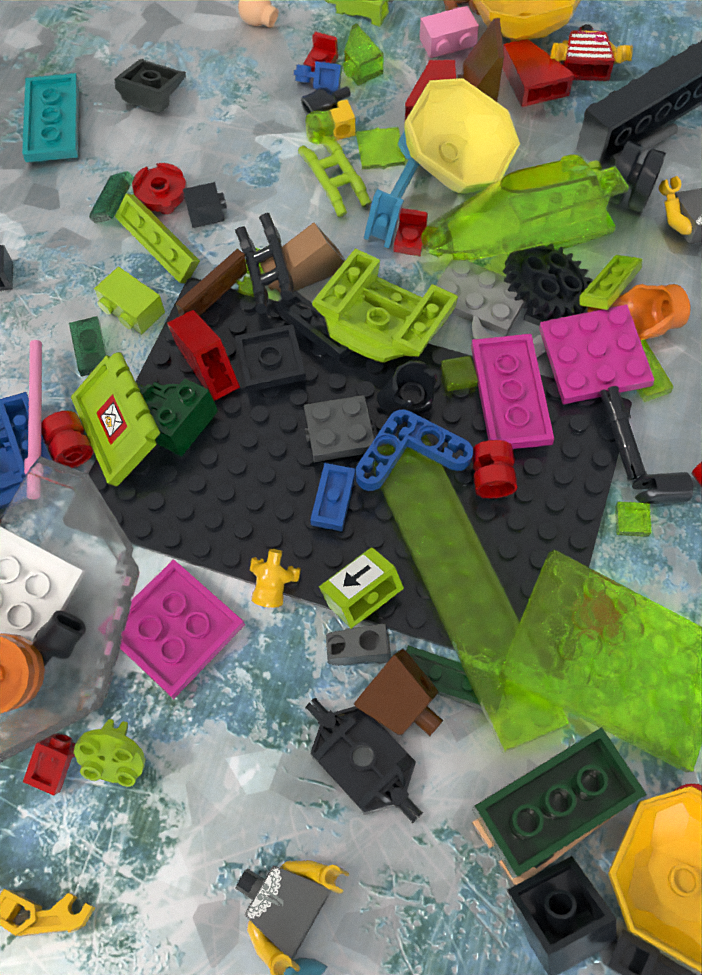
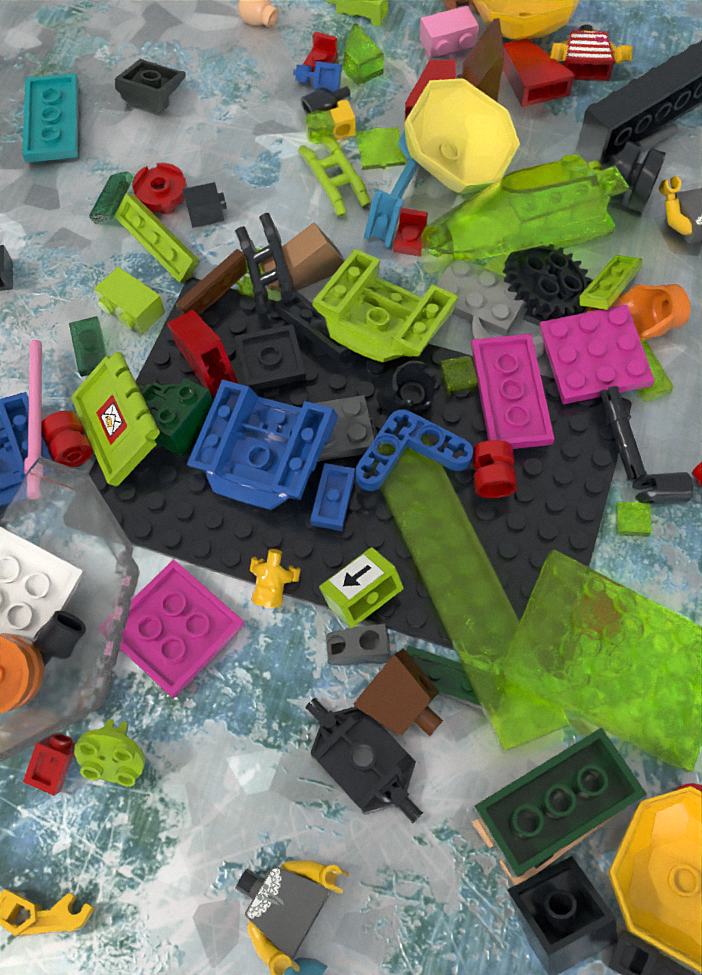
none -> blue slope [187,380,339,510]

